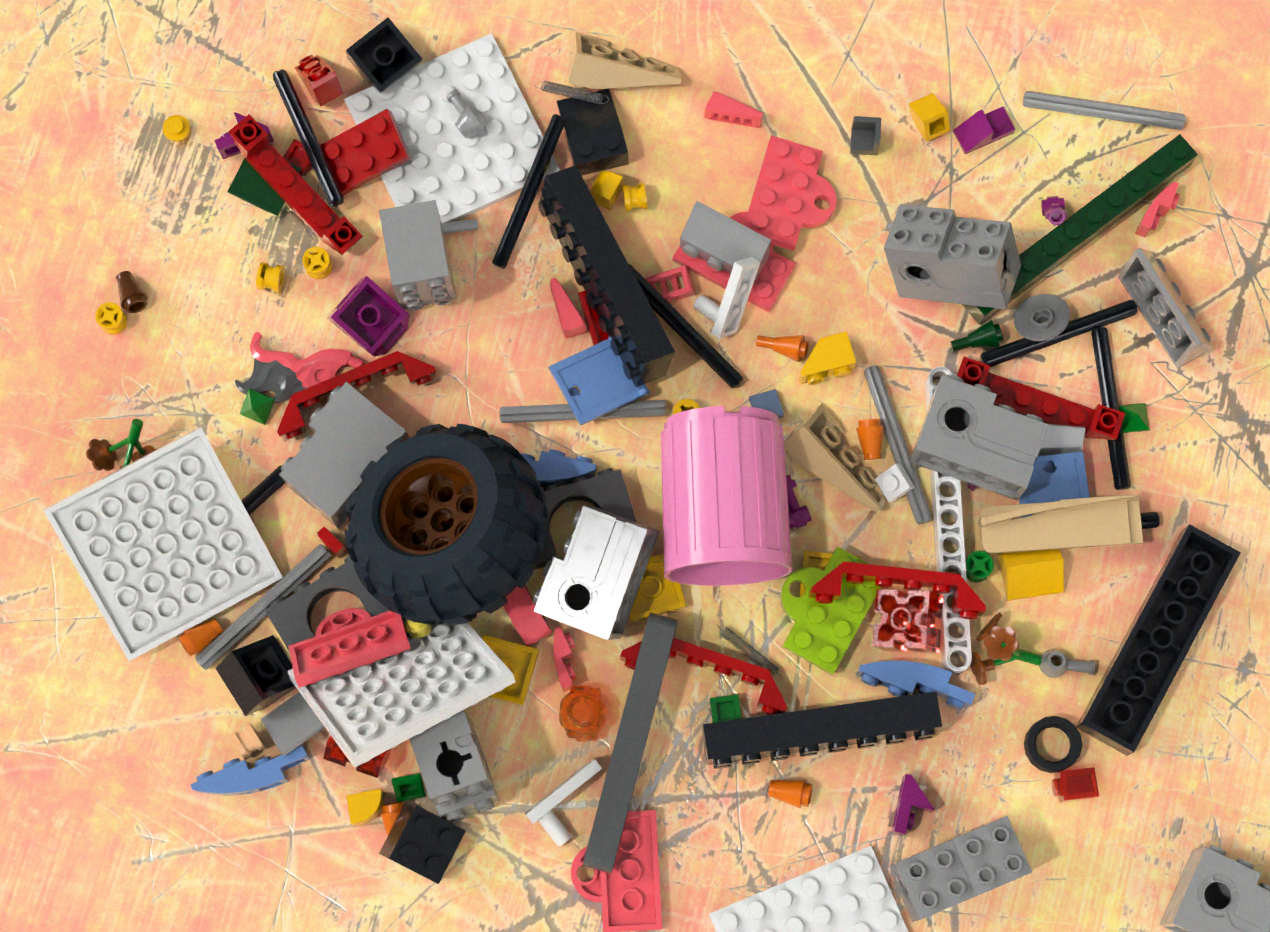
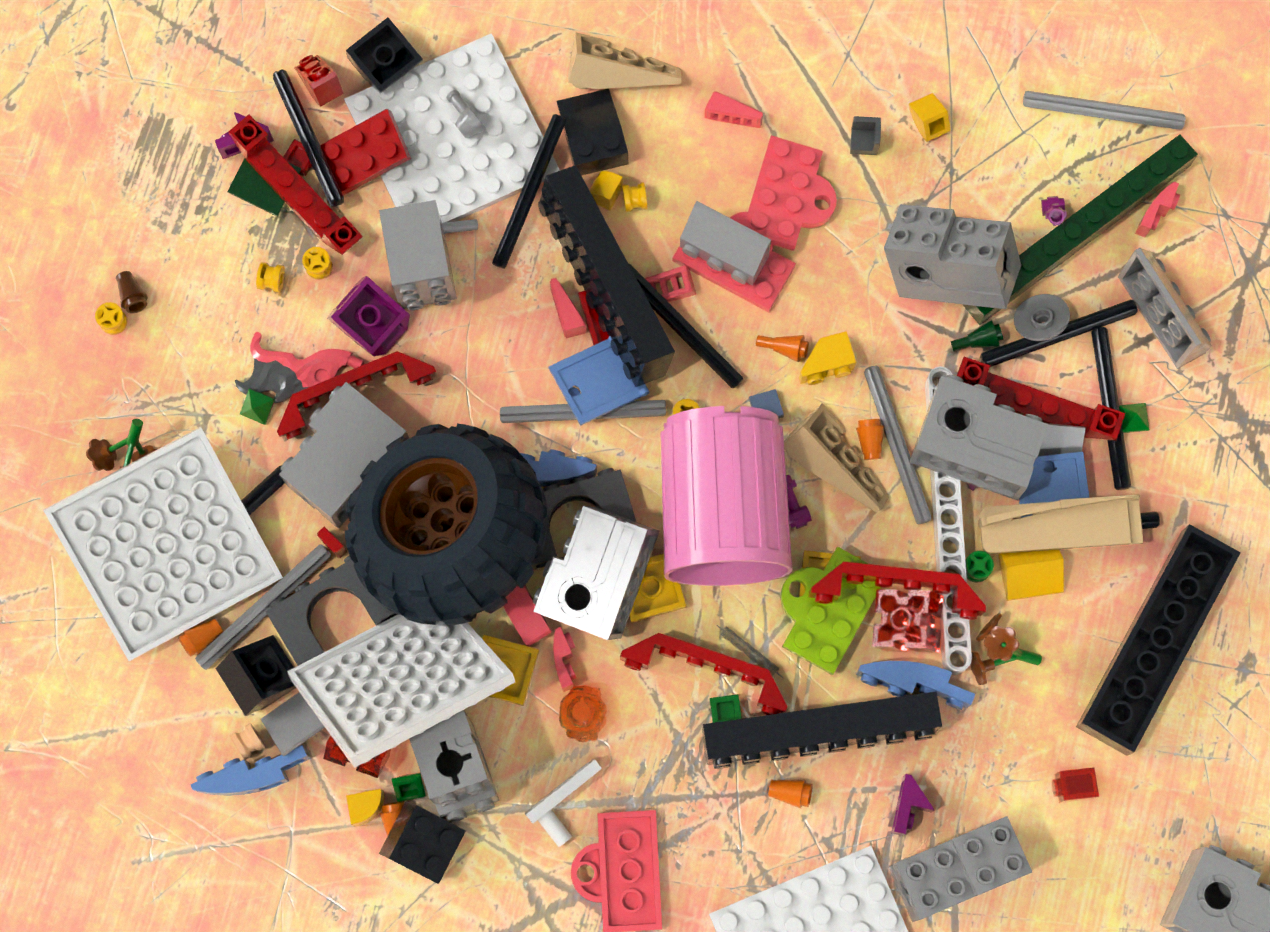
yellow plate [162,115,190,142] -> none
coral plate [288,608,411,688] -> none
light yellow plate [404,620,432,638] -> none
light grey piece [535,81,609,104] -> none
dark grey beam [583,612,678,874] -> none
white piece [694,257,760,339] -> none
white plate [875,463,915,503] -> none
magenta slope [953,107,1015,154] -> none
black tyre [1024,716,1082,773] -> none
light grey bar [1039,649,1095,678] -> none

